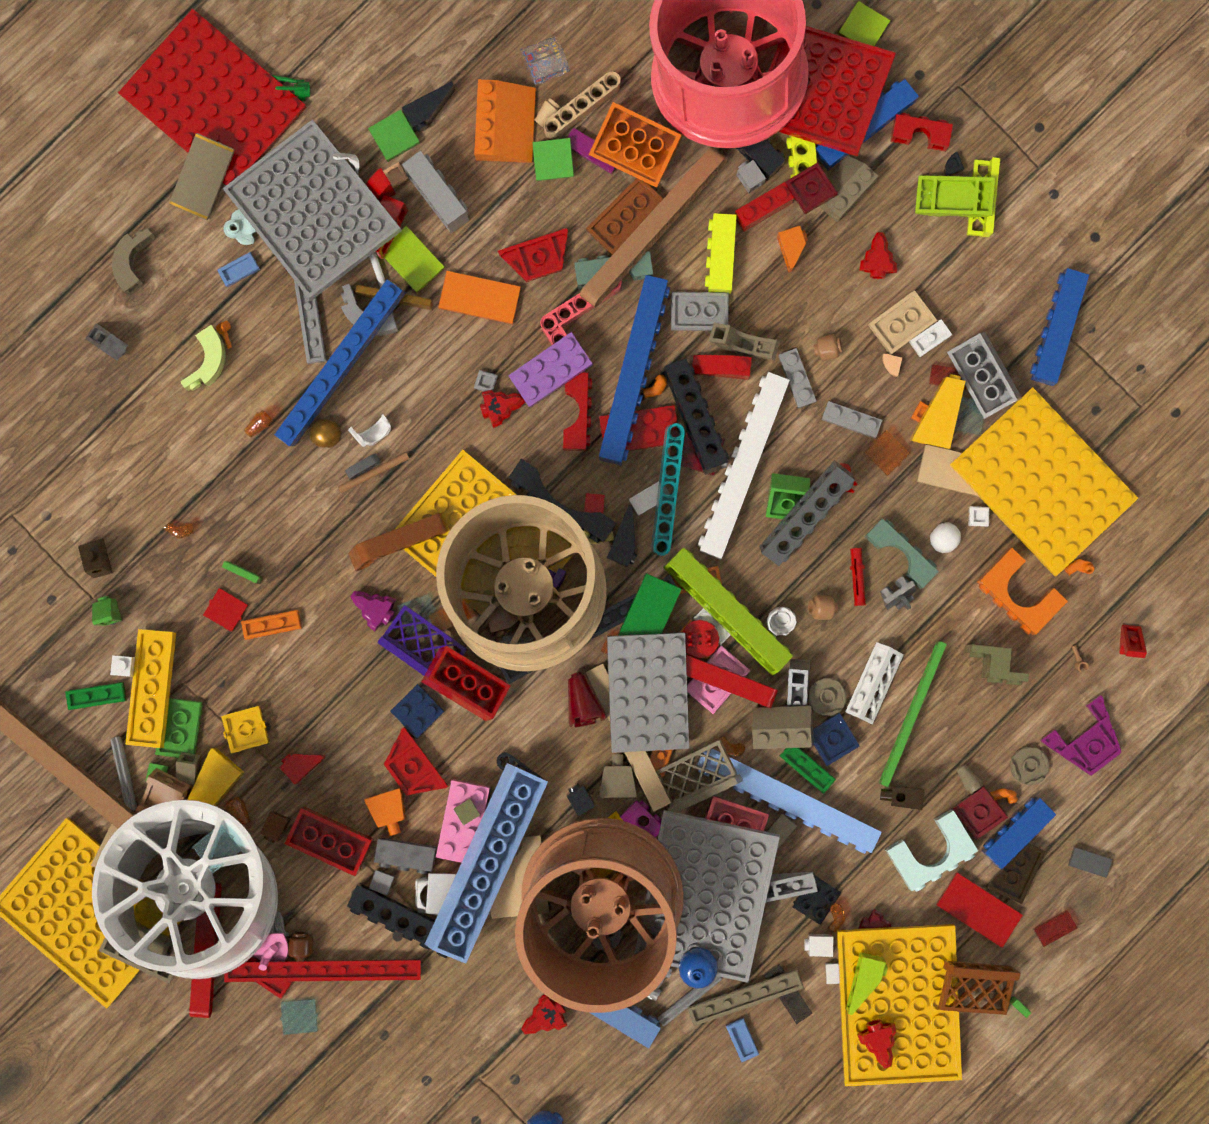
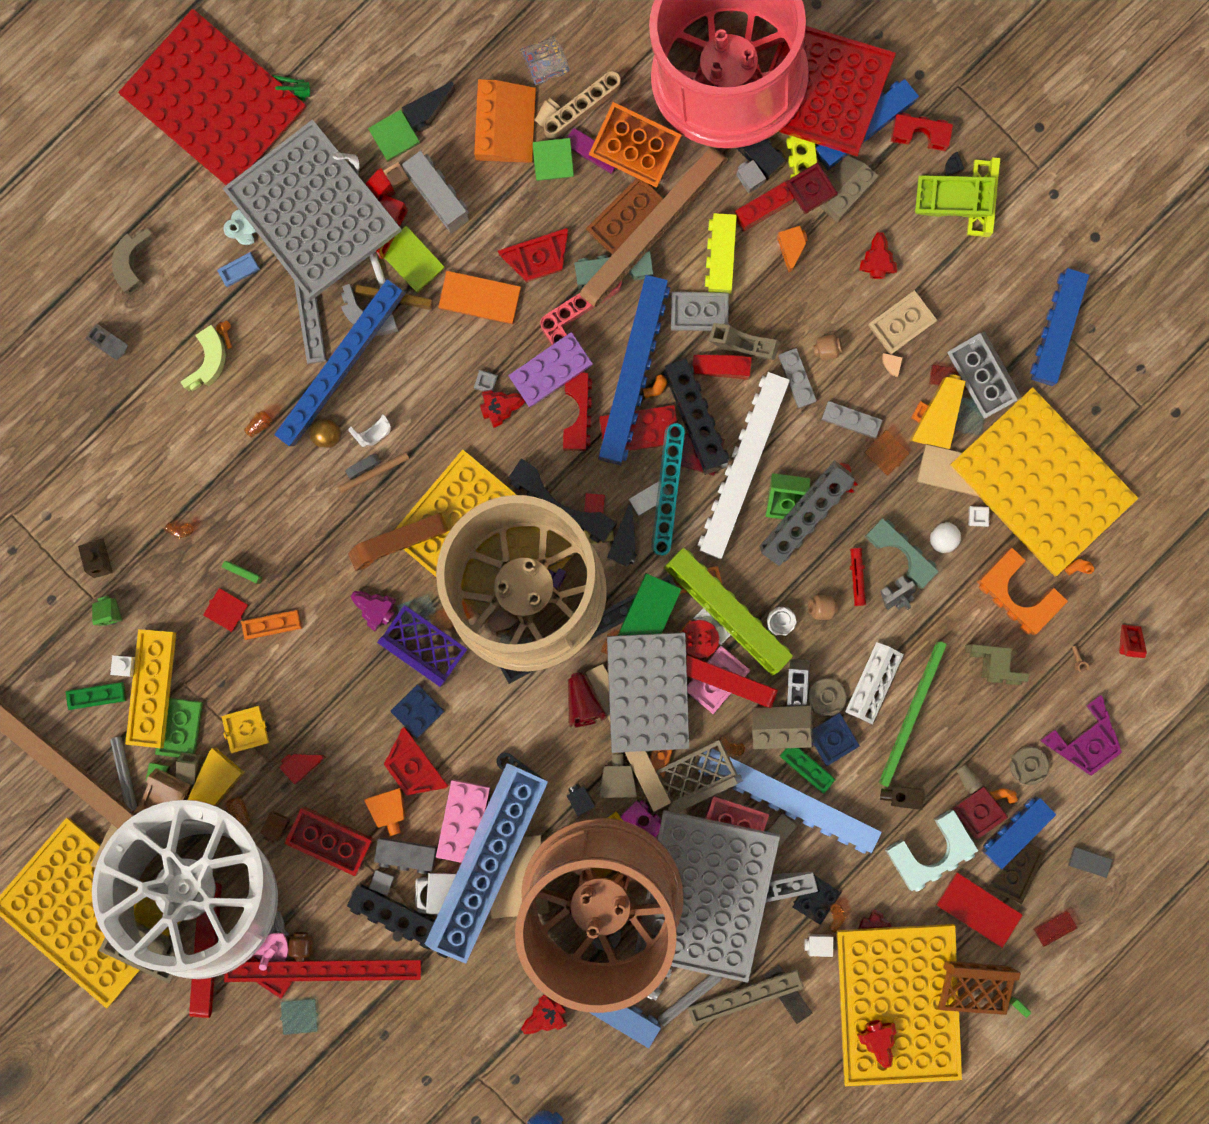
dark tan slope [169,133,235,220] -> none
clear light blue piece [193,825,241,873] -> none
red brick [421,646,511,721] -> none
olive tile [454,798,480,826] -> none
blue cylinder [679,948,718,989] -> none
medium blue tile [726,1018,759,1062] -> none
white tile [825,963,839,984] -> none
lime tile [838,1,890,46] -> none
lime slope [846,952,887,1015] -> none
white plate [909,319,952,357] -> none

